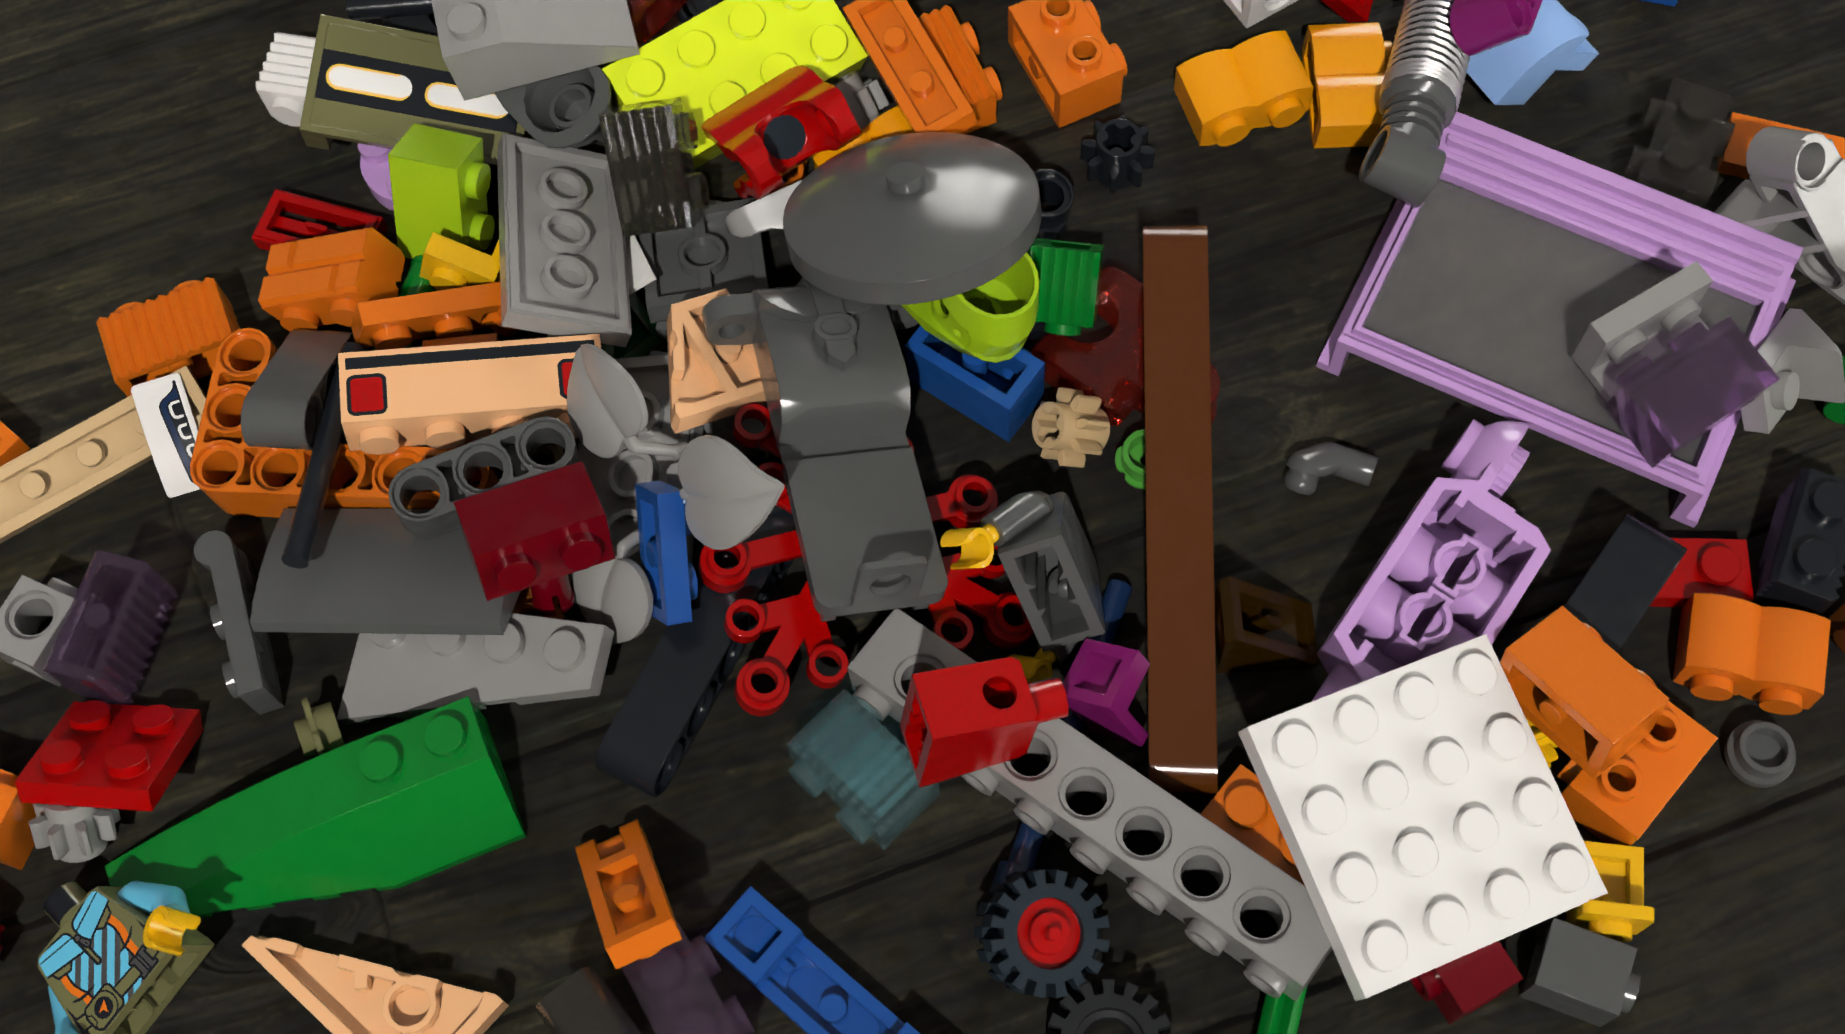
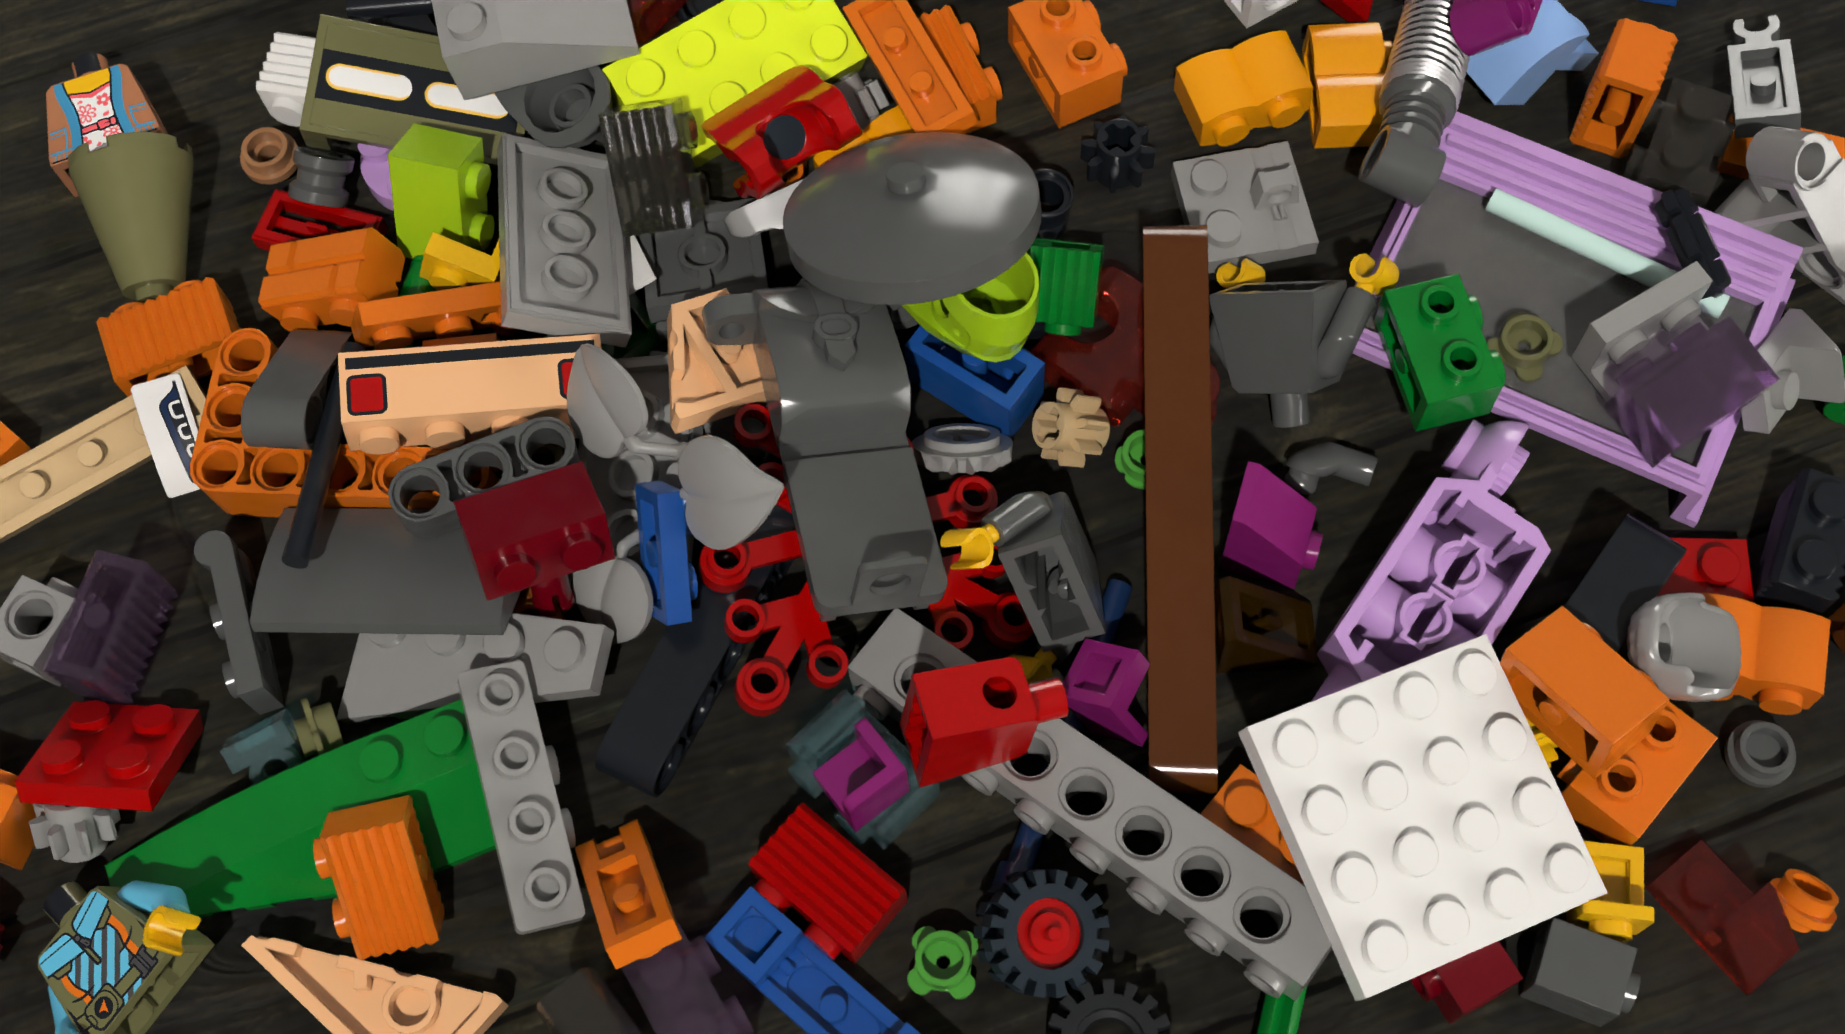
none -> torso [46,53,168,197]
none -> olive cone [68,132,194,303]
none -> clear light blue tile [220,708,303,785]
none -> medium nougat plate [240,127,298,184]
none -> dark grey wheel [288,147,355,208]
none -> orange brick [313,795,445,960]
none -> light grey bracket [457,660,585,935]
none -> red brick [748,803,908,964]
none -> magenta panel [812,717,910,832]
none -> bright green plate [907,926,979,1000]
none -> light grey gear [912,423,1013,475]
none -> light grey hinge [1171,141,1319,274]
none -> dark grey torso [1209,253,1399,428]
none -> magenta slope [1219,461,1323,589]
none -> green brick [1374,273,1506,432]
none -> light aqua bar [1485,188,1730,319]
none -> olive plate [1487,312,1563,383]
none -> orange brick [1569,18,1678,159]
none -> light grey hair [1626,592,1742,702]
none -> clear red slope [1645,840,1800,996]
none -> black axle [1655,188,1732,299]
none -> plate [1727,15,1801,139]
none -> orange plate [1765,869,1839,933]

